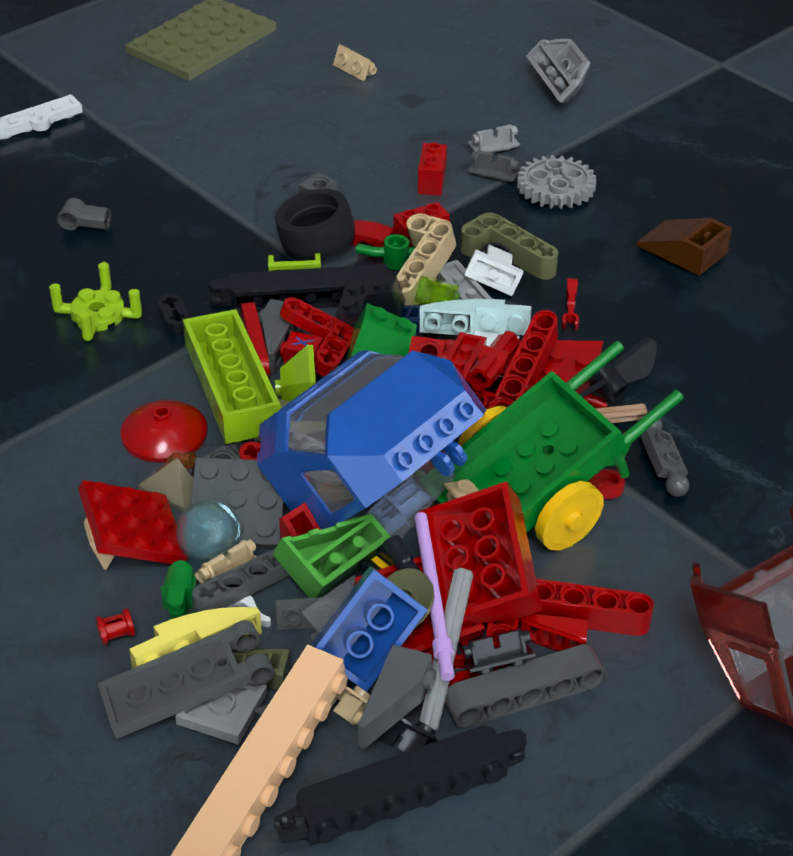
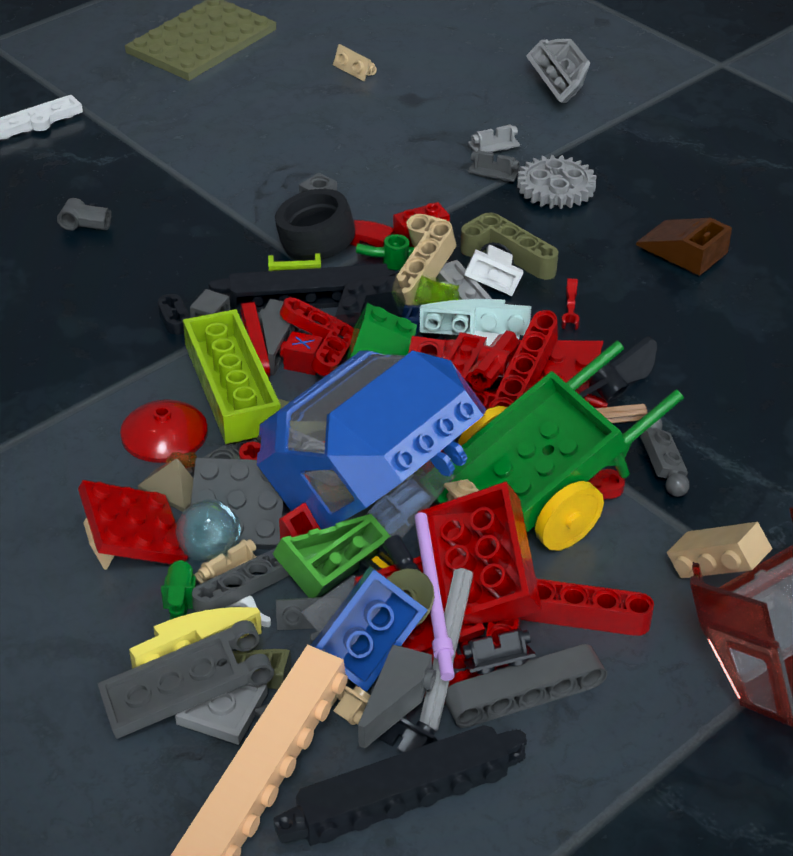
lime plate [49,262,142,341] -> none
red bush [95,608,135,645] -> none
lime slope [275,345,317,412] -> none
red brick [418,142,447,196] -> none
red slope [521,614,588,652] -> none
none -> dark grey brick [190,289,230,318]
none -> tan brick [667,522,772,578]

